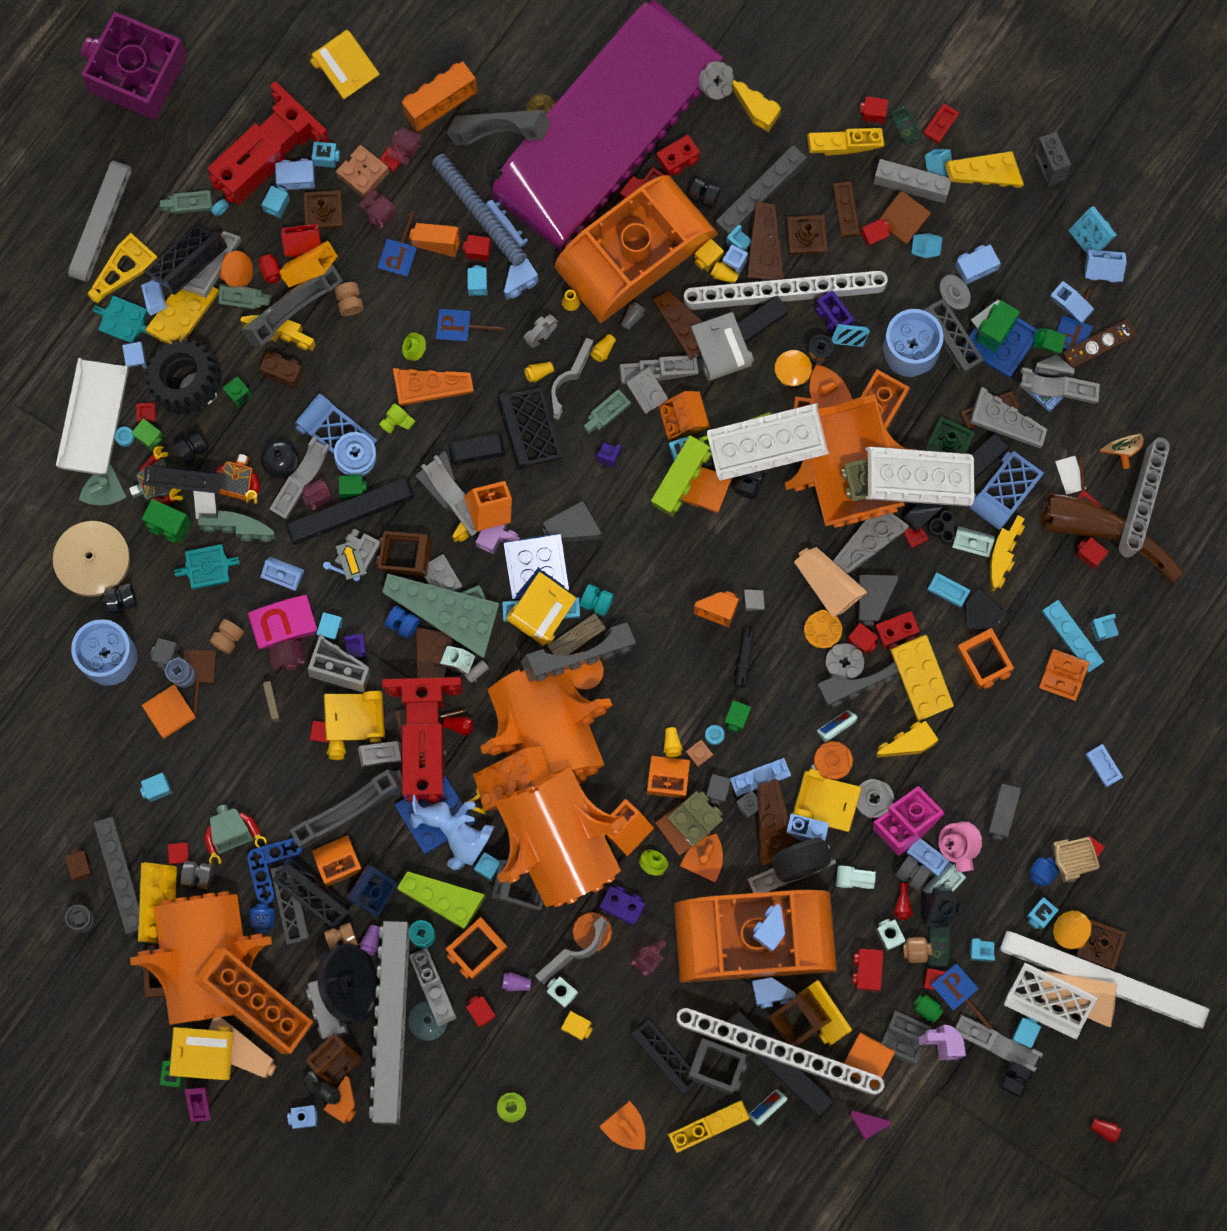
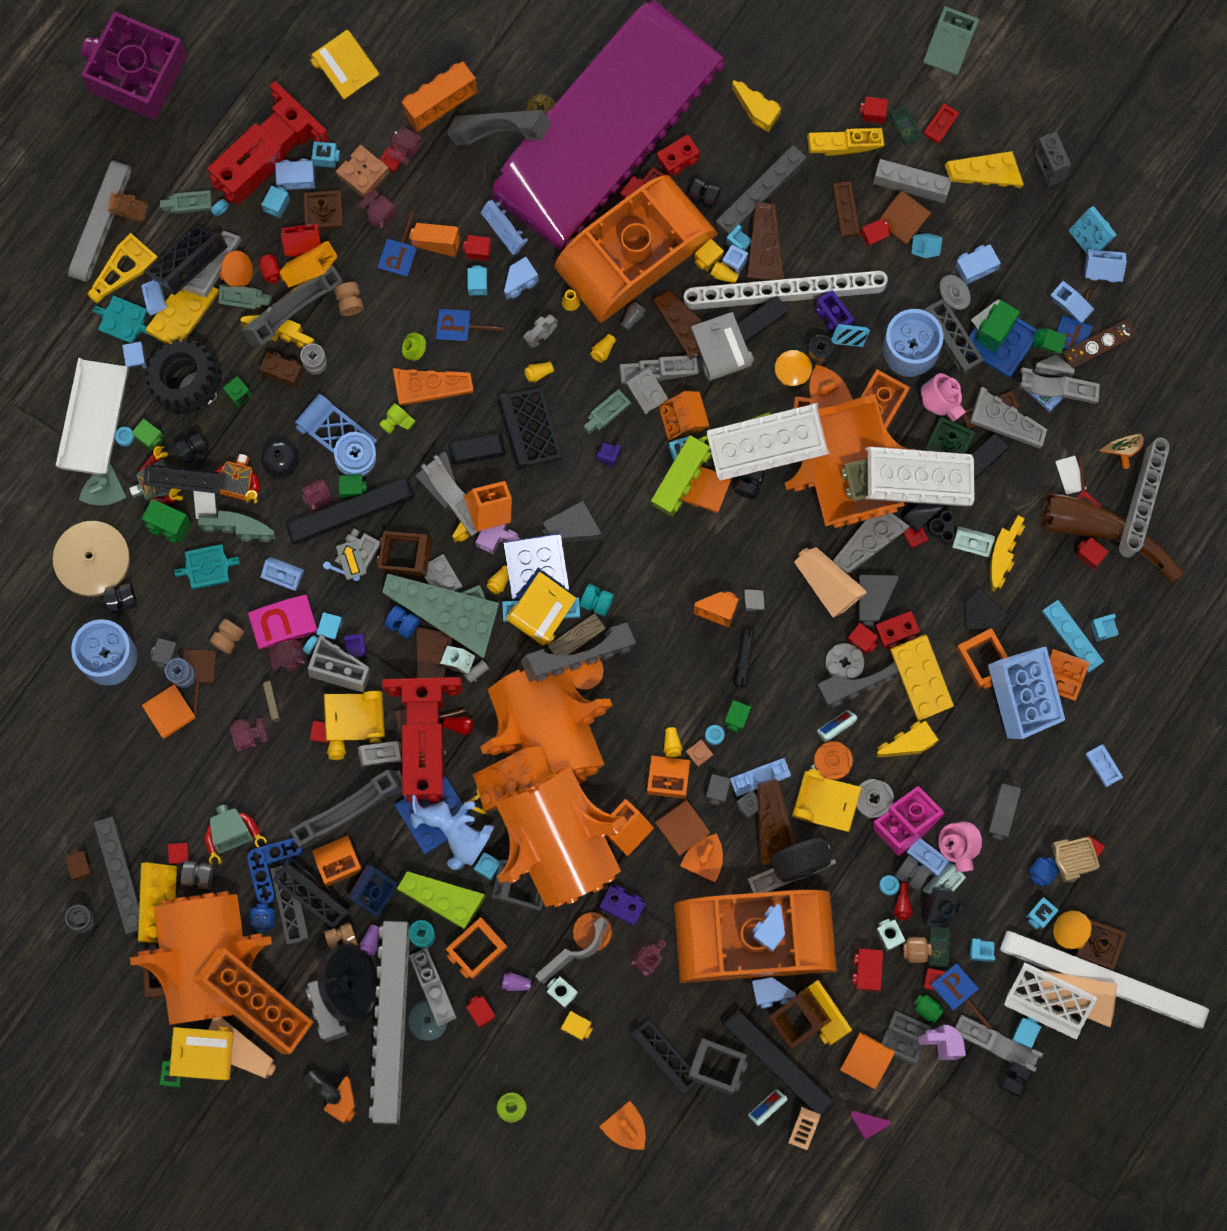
red tile [136,403,157,423] -> none
medium azure brick [140,773,172,802] -> none
magenta slope [185,1088,211,1122] -> none
light grey piece [270,436,330,519] -> none
light blue brick [288,1105,318,1129] -> none
reddish brown window [305,1033,364,1087] -> none
sand blue piece [432,154,527,266] -> none
light grey piece [551,338,594,420] -> none
lime plate [639,850,668,876] -> none
olive plate [667,791,723,847] -> none
yellow slope [668,1100,751,1153] -> none
white beam [677,1008,884,1095] -> none
light grey plate [699,61,733,99] -> none
light blue slope [786,814,829,842] -> none
reddish brown plate [787,215,827,255] -> none
light orange dish [804,610,842,649] -> none
light aqua piece [835,866,876,889] -> none
medium azure panel [925,149,952,177] -> none
medium azure tile [927,572,970,608] -> none
medium blue piece [969,451,1044,531] -> none
red cone [1091,1118,1122,1143] -> none
none -> clear orange slope [107,193,148,222]
none -> clear pink brick [230,718,268,751]
none -> light grey wheel [300,343,328,375]
none -> medium azure tile [303,635,319,655]
none -> yellow cone [486,565,509,594]
none -> light nougat slope [789,1107,821,1150]
none -> medium azure tile [879,875,899,896]
none -> bright pink piece [921,373,966,422]
none -> sand green slope [923,6,979,76]
none -> light blue slope [988,647,1065,739]

